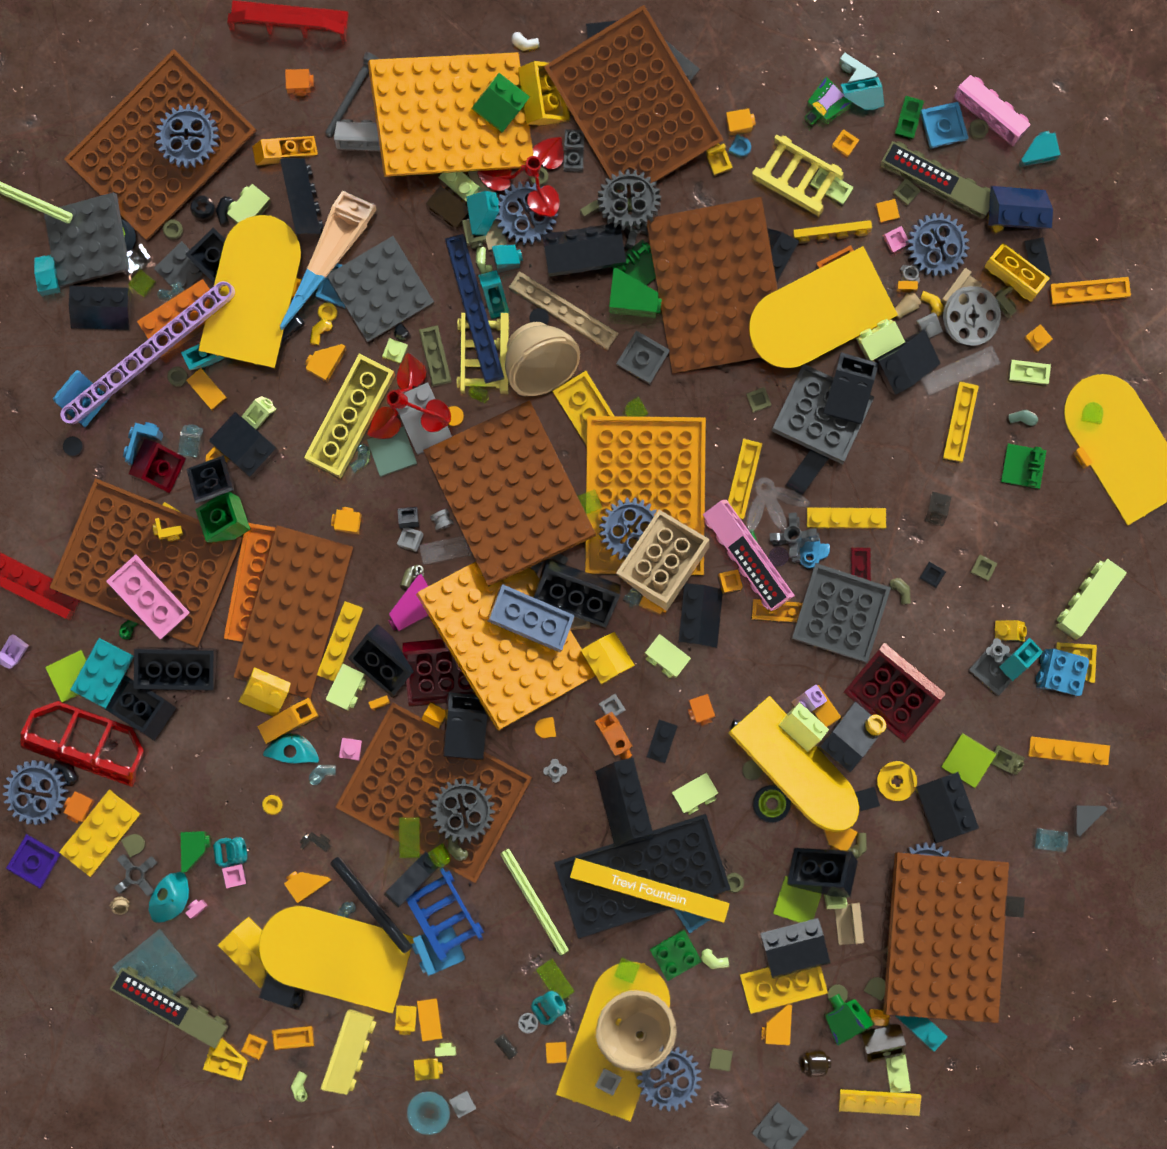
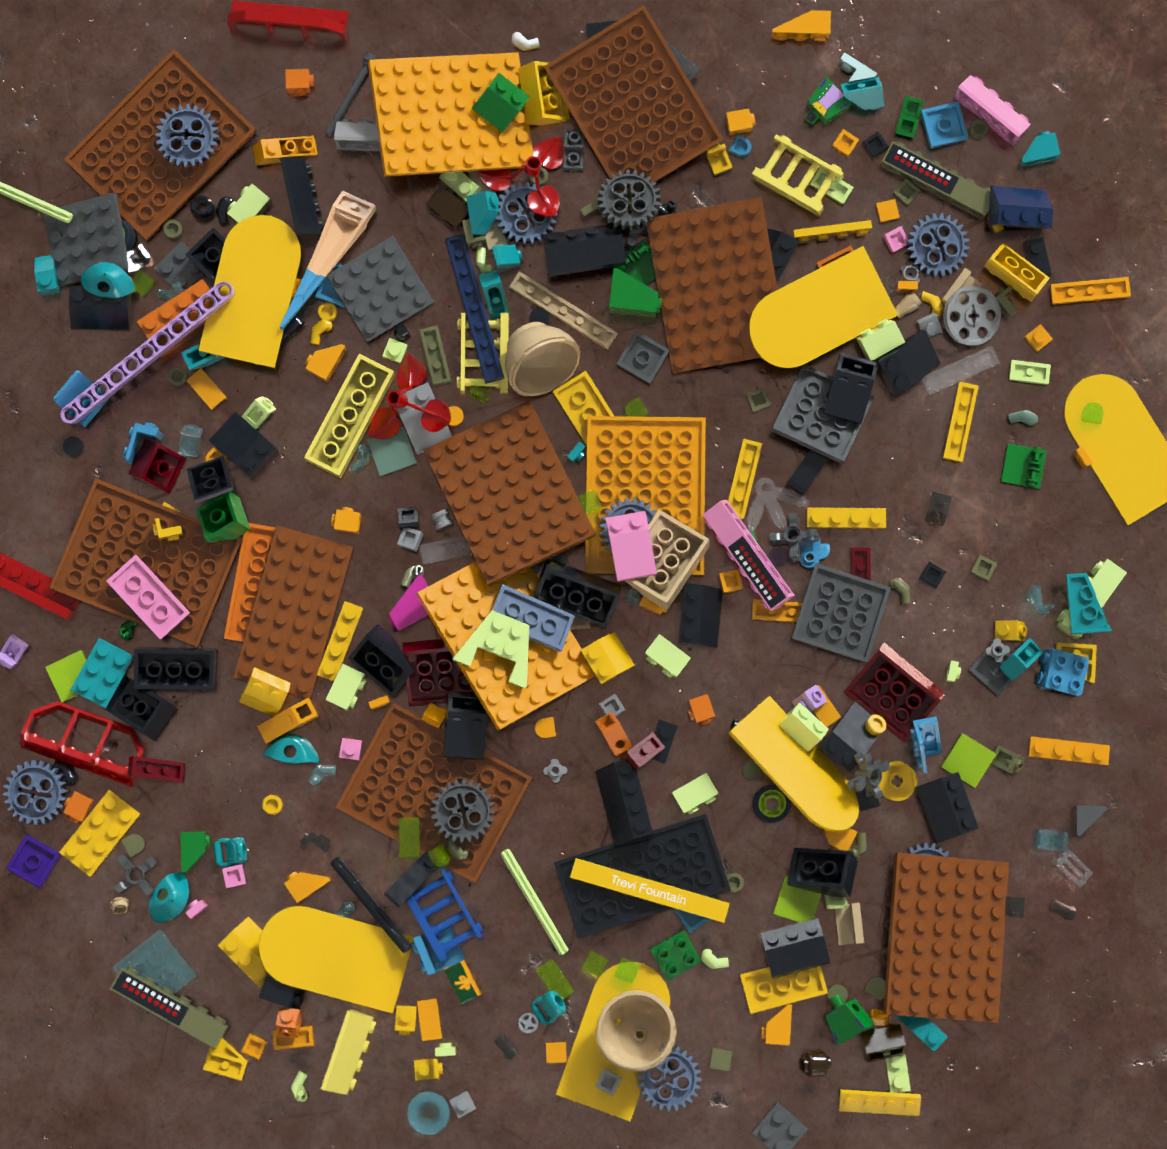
none -> teal piece [80,262,135,298]
none -> dark red plate [128,756,184,783]
none -> orange brick [275,1007,302,1038]
none -> dark green piece [443,960,481,1006]
none -> yellowish green wing [452,610,529,688]
none -> teal plate [567,442,586,464]
none -> clear neon green tile [582,950,609,977]
none -> bright pink slope [606,511,657,582]
none -> plate [624,732,665,770]
none -> black arm [657,200,677,216]
none -> light orange slope [771,10,831,42]
none -> dark grey pin [847,752,890,799]
none -> black tile [862,131,889,159]
none -> dark azure bracket [910,717,942,774]
none -> yellowish green plate [945,661,961,683]
none -> clear light blue bracket [1027,585,1055,614]
none -> clear smoke pin [1050,899,1077,921]
none -> clear tile [1053,848,1093,888]
none -> teal wing [1065,573,1112,635]

